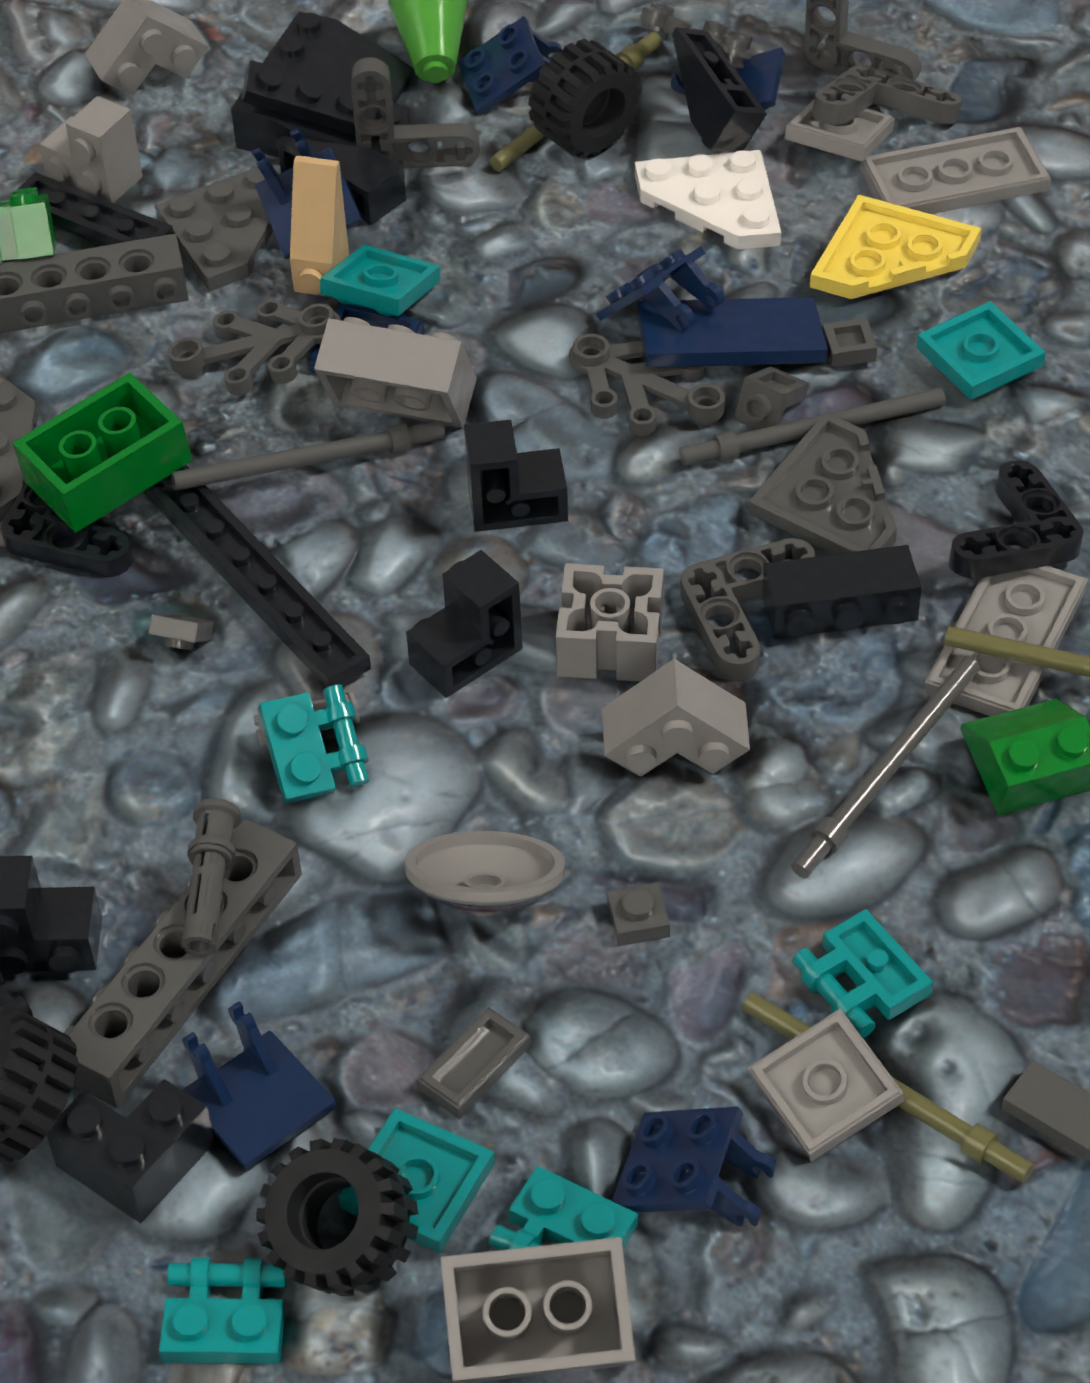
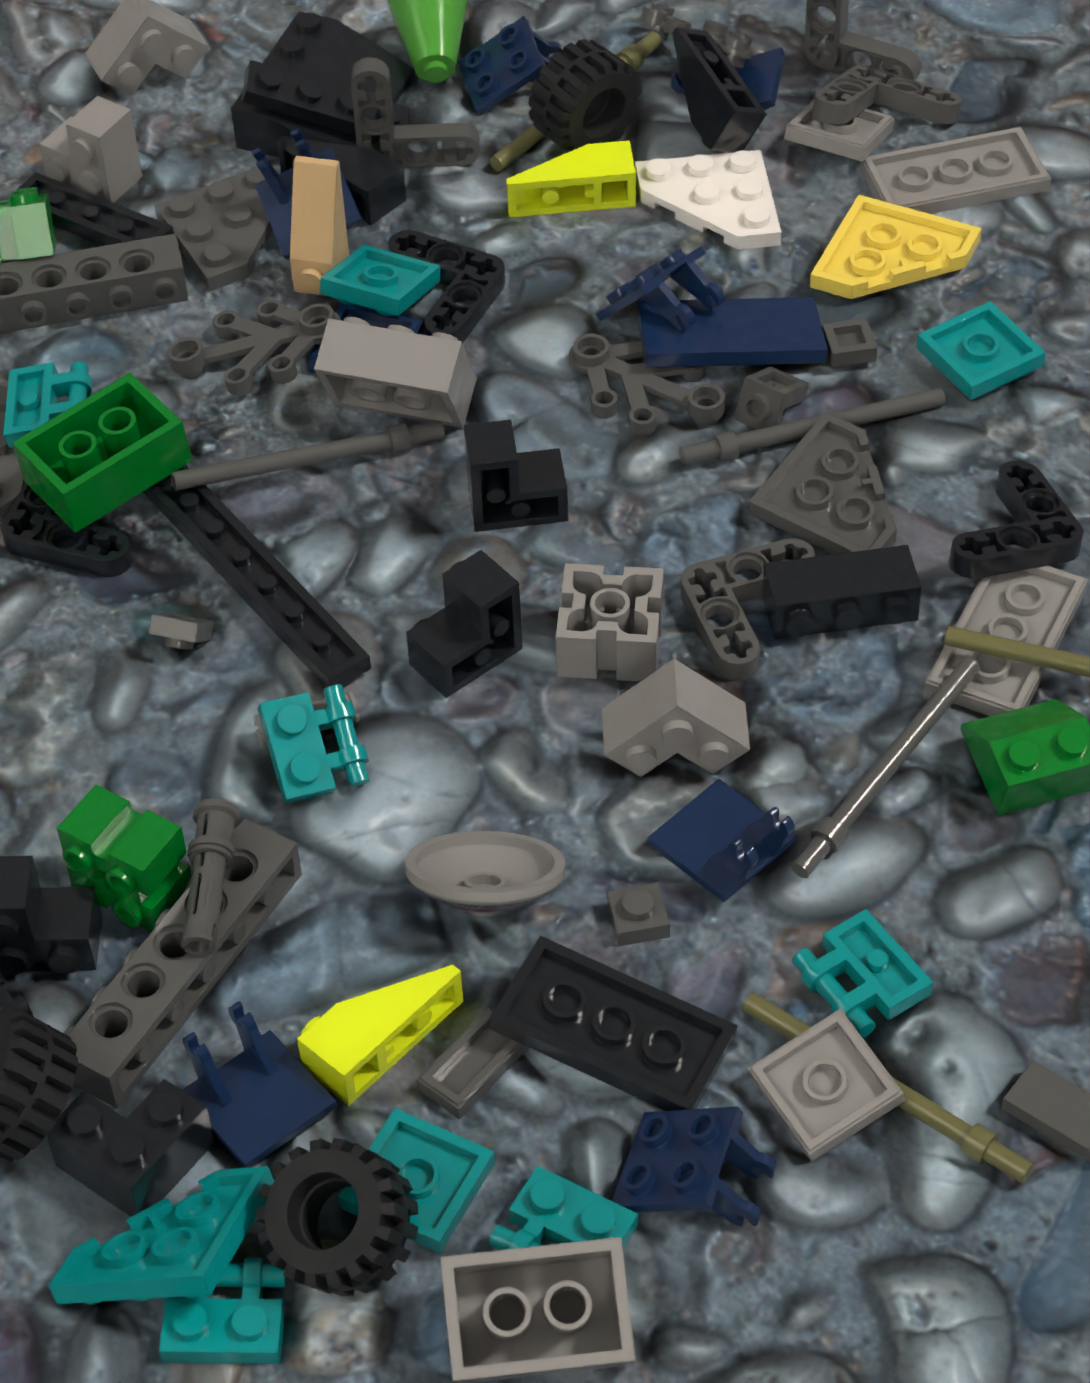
none -> teal plate [3,361,92,448]
none -> teal plate [48,1166,274,1304]
none -> green brick [57,784,192,932]
none -> neon yellow slope [297,965,464,1106]
none -> black beam [388,230,505,344]
none -> black plate [489,935,738,1111]
none -> neon yellow slope [506,140,636,218]
none -> dark blue plate [647,779,796,902]

